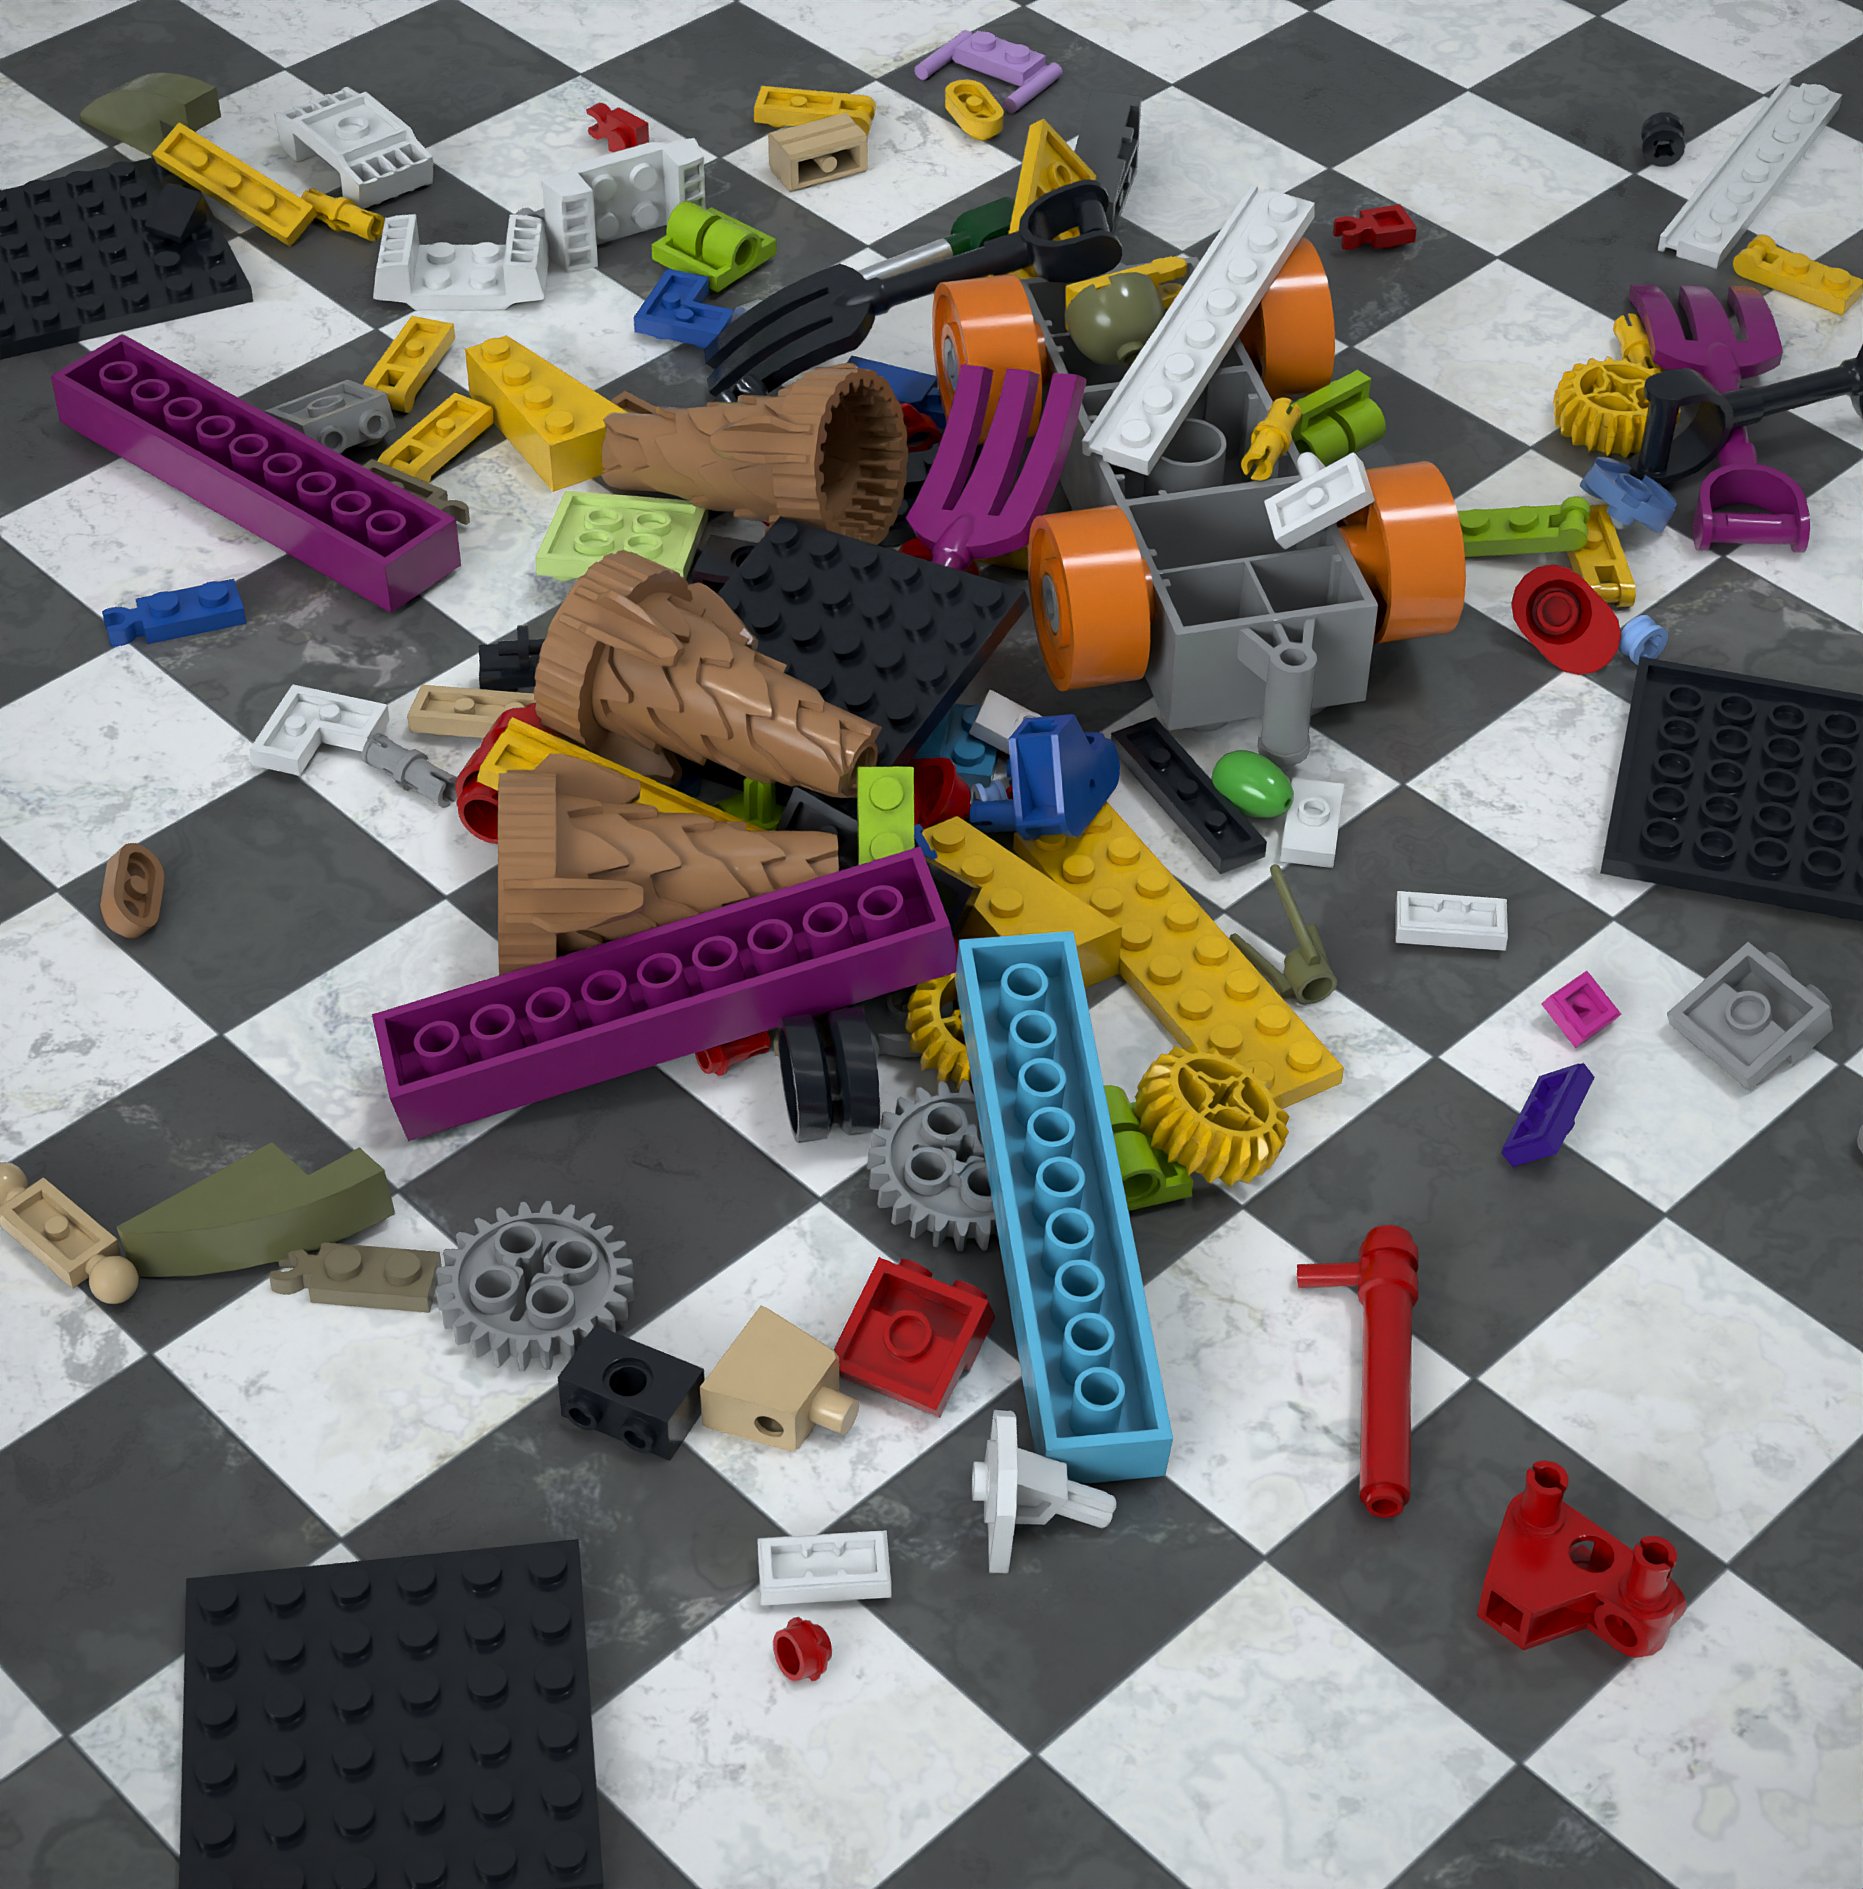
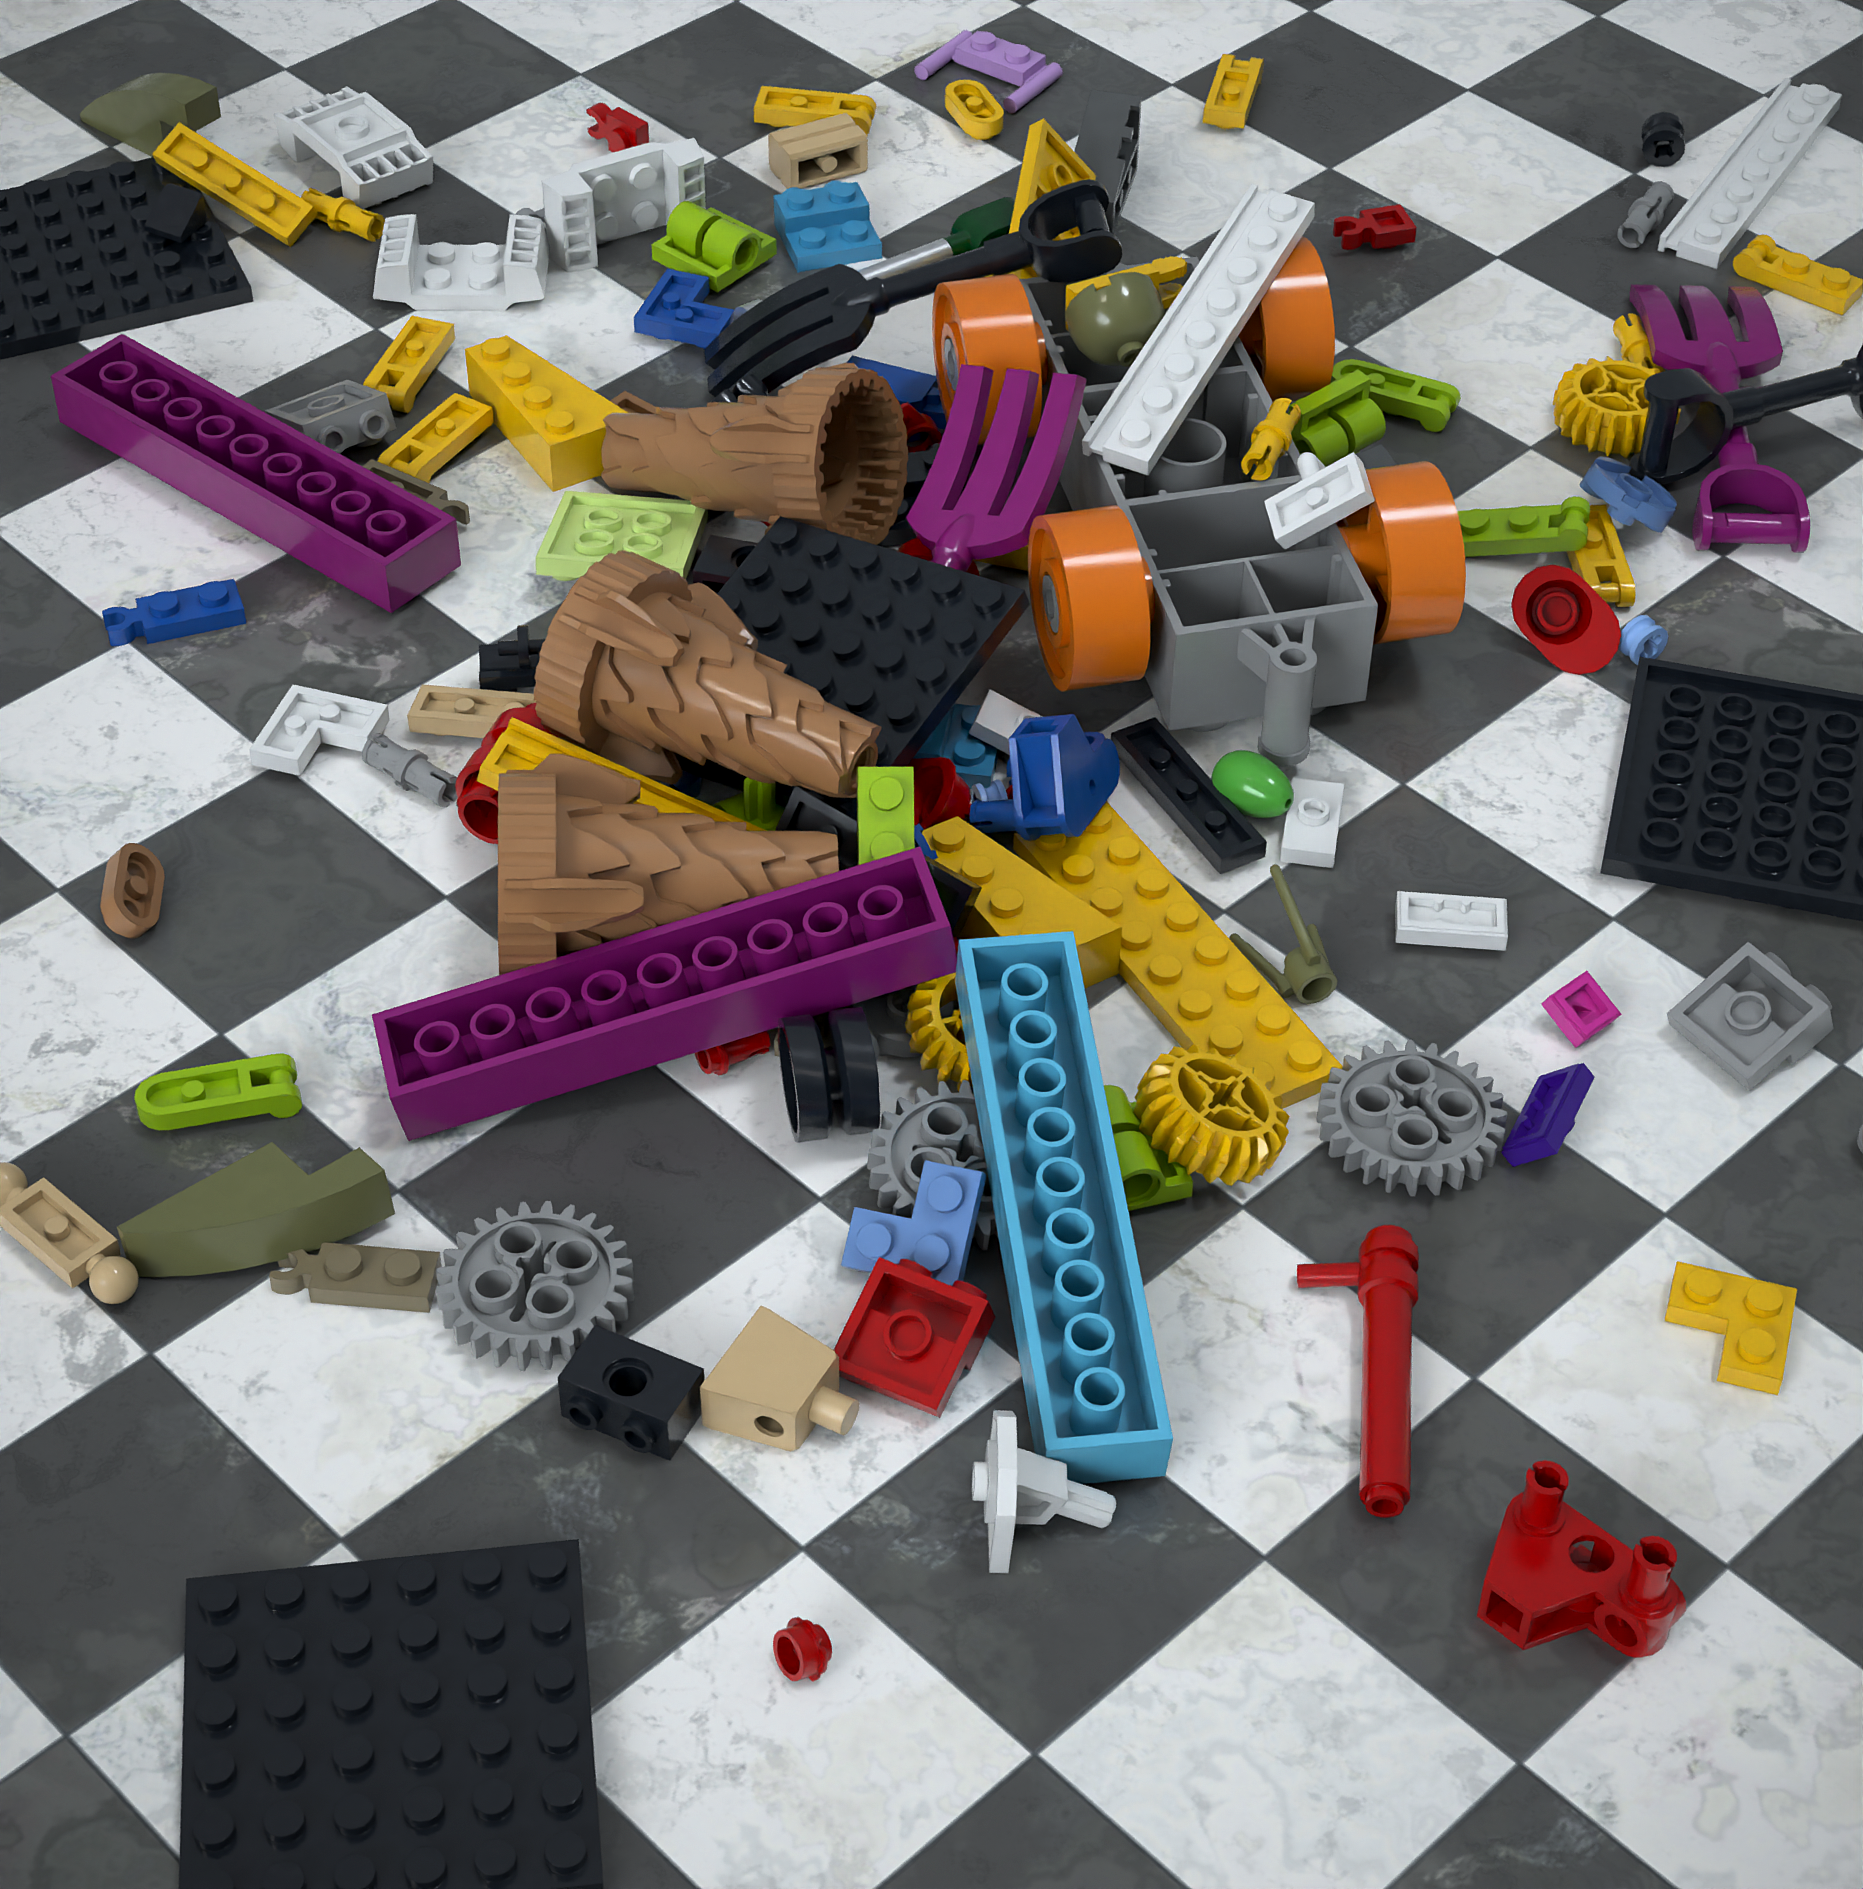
white plate [757,1530,891,1606] -> none
none -> lime plate [134,1053,302,1130]
none -> dark azure plate [774,180,882,272]
none -> medium blue plate [841,1160,987,1286]
none -> yellow plate [1203,54,1264,129]
none -> light grey gear [1316,1040,1507,1197]
none -> lime plate [1330,359,1461,432]
none -> light grey pin [1617,181,1674,248]
none -> yellow plate [1664,1261,1797,1395]

